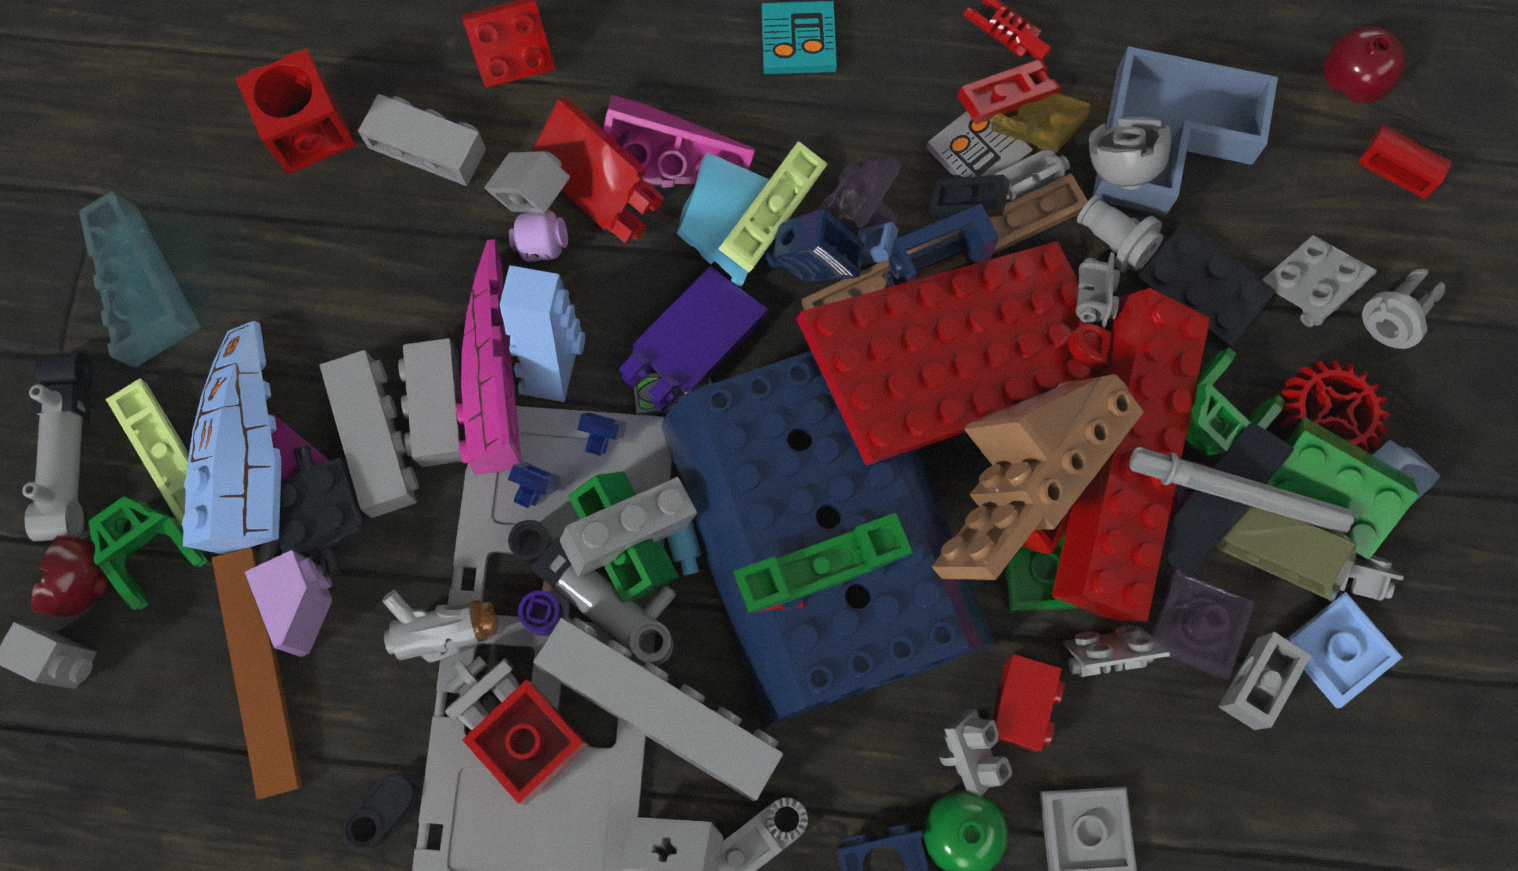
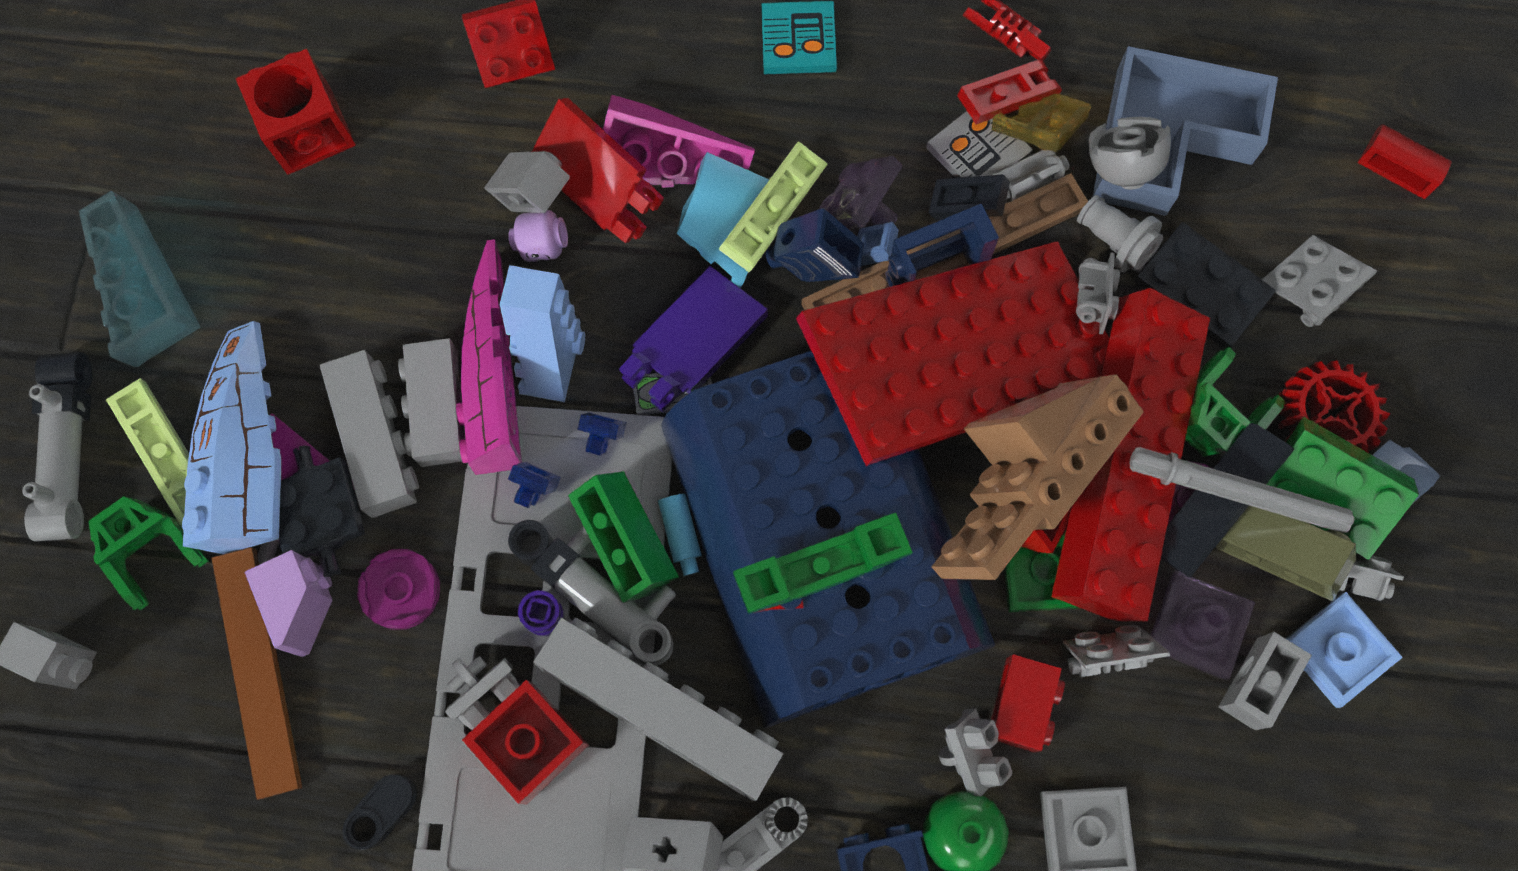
dark red cylinder [31,534,110,617] -> none
light grey brick [358,94,486,186] -> none
light grey piece [382,590,497,663] -> none
light grey arch [560,477,697,577] -> none
red tile [1068,323,1112,370] -> none
dark red cylinder [1324,26,1406,104] -> none
light grey piece [1362,269,1445,349] -> none
none -> magenta tile [357,549,440,630]

